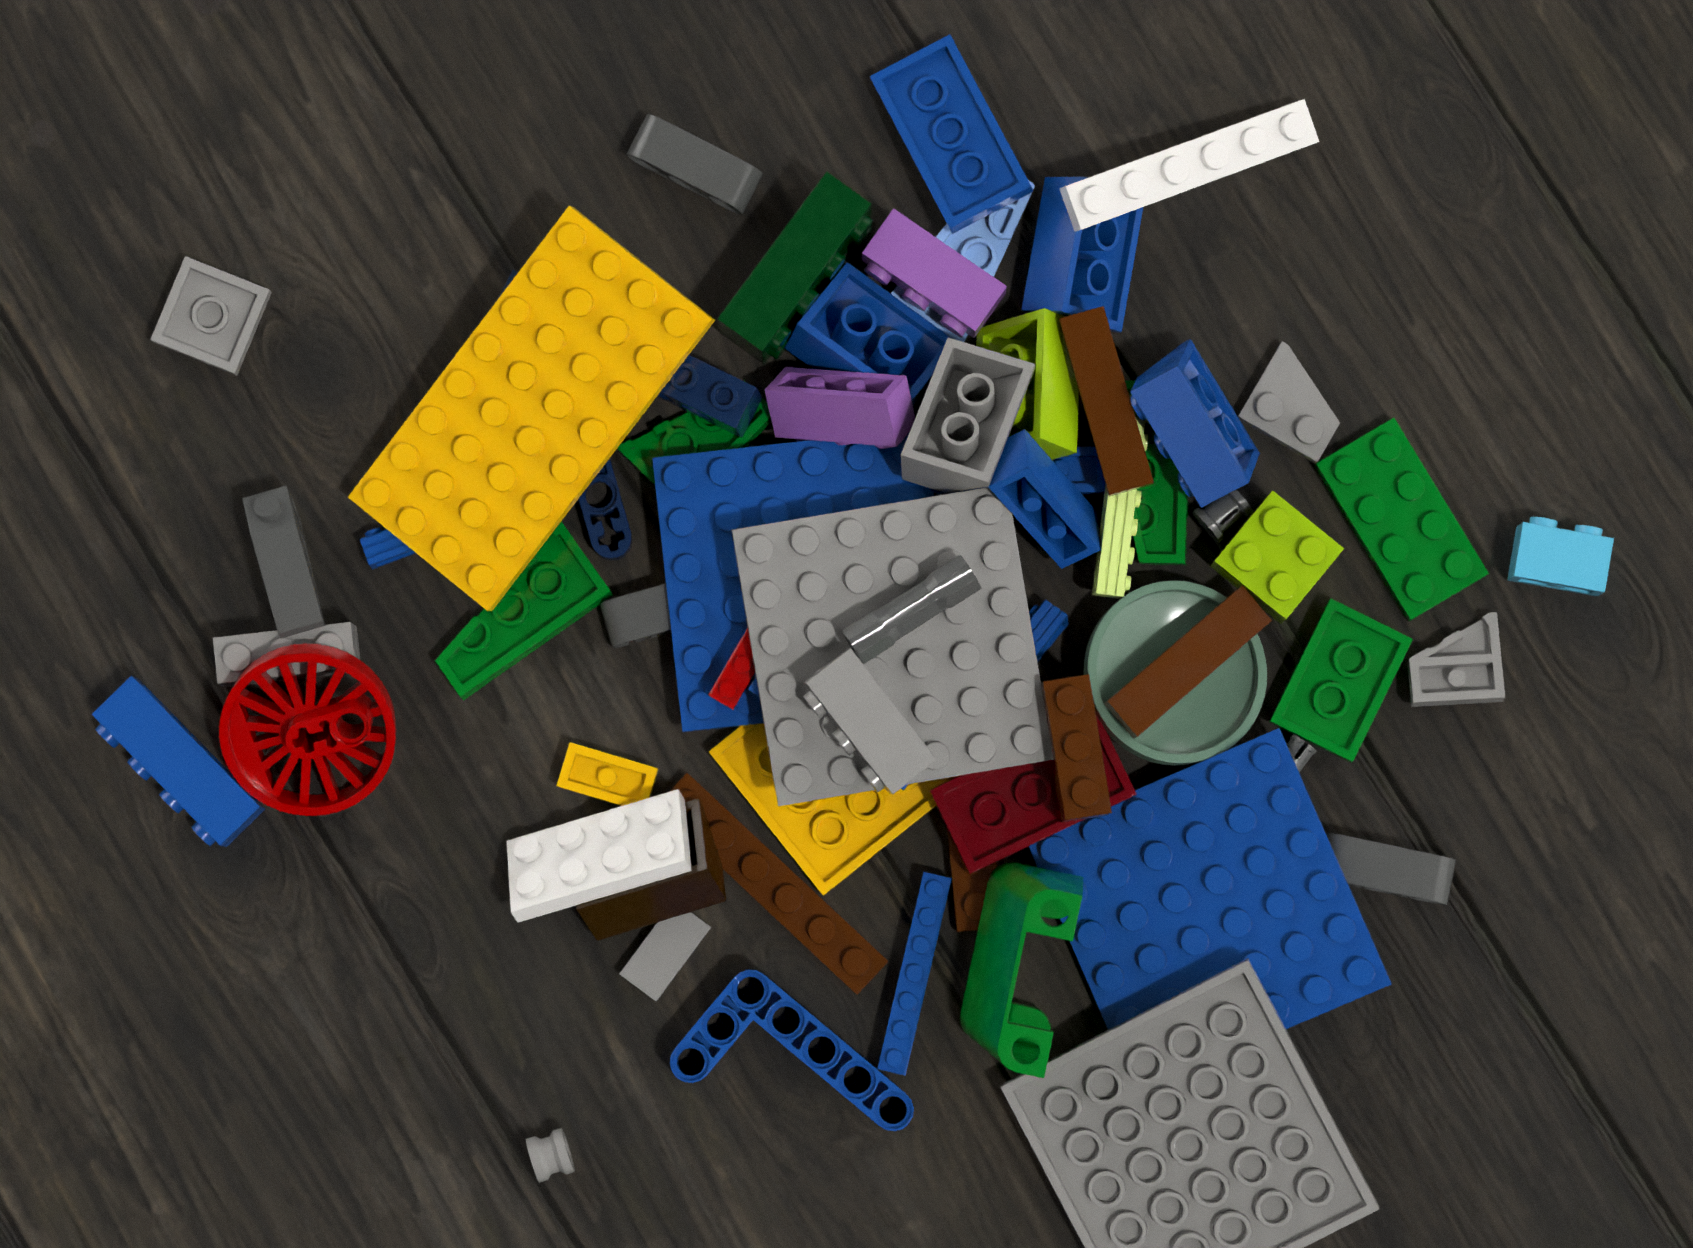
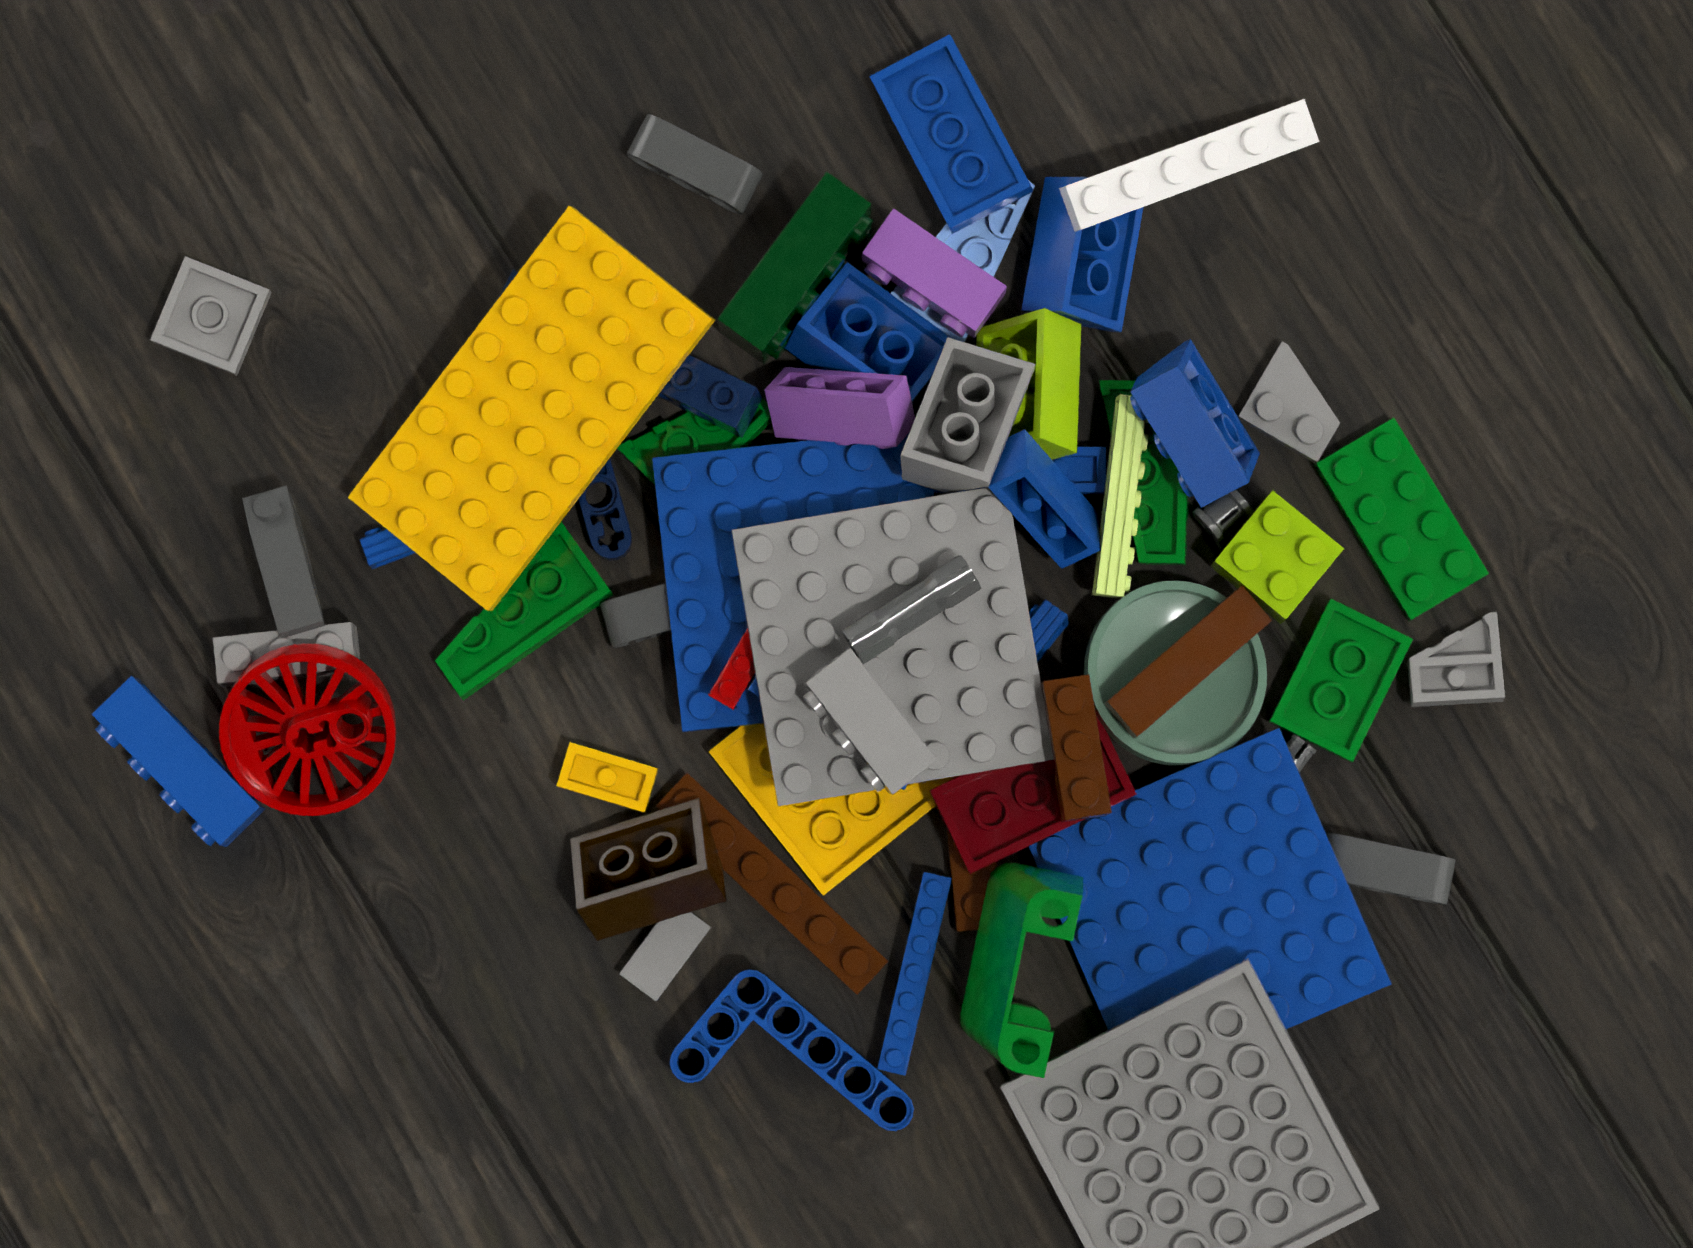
white plate [507,789,692,923] -> none
light grey wheel [526,1128,575,1183] -> none
reddish brown tile [1059,306,1154,497] -> none
medium azure brick [1507,517,1614,596] -> none

